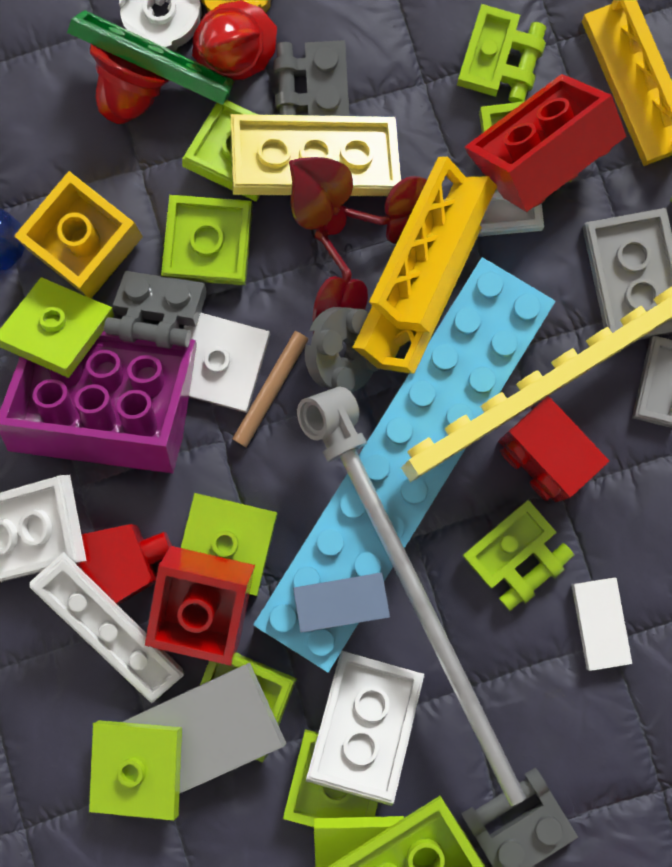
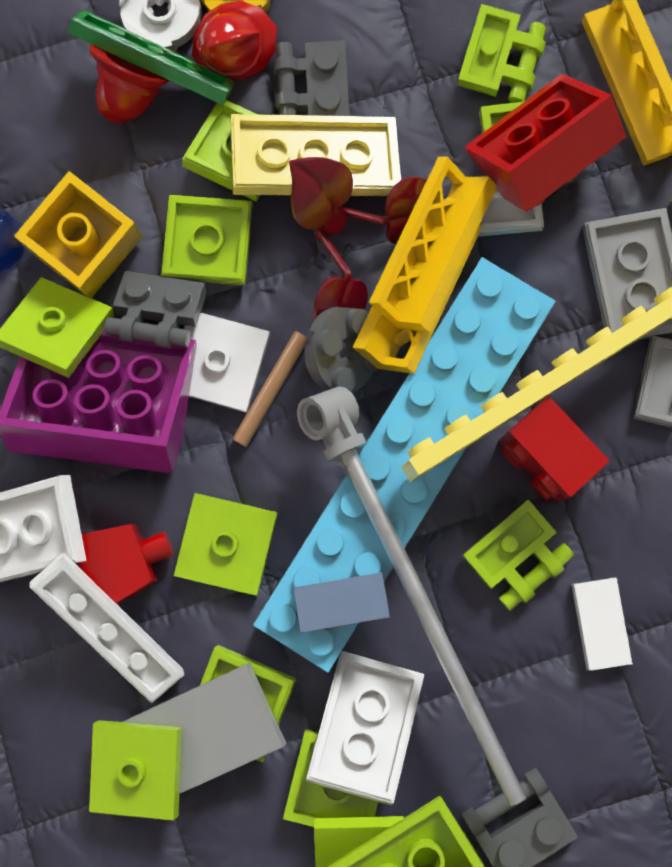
red brick [144,546,255,666] -> none

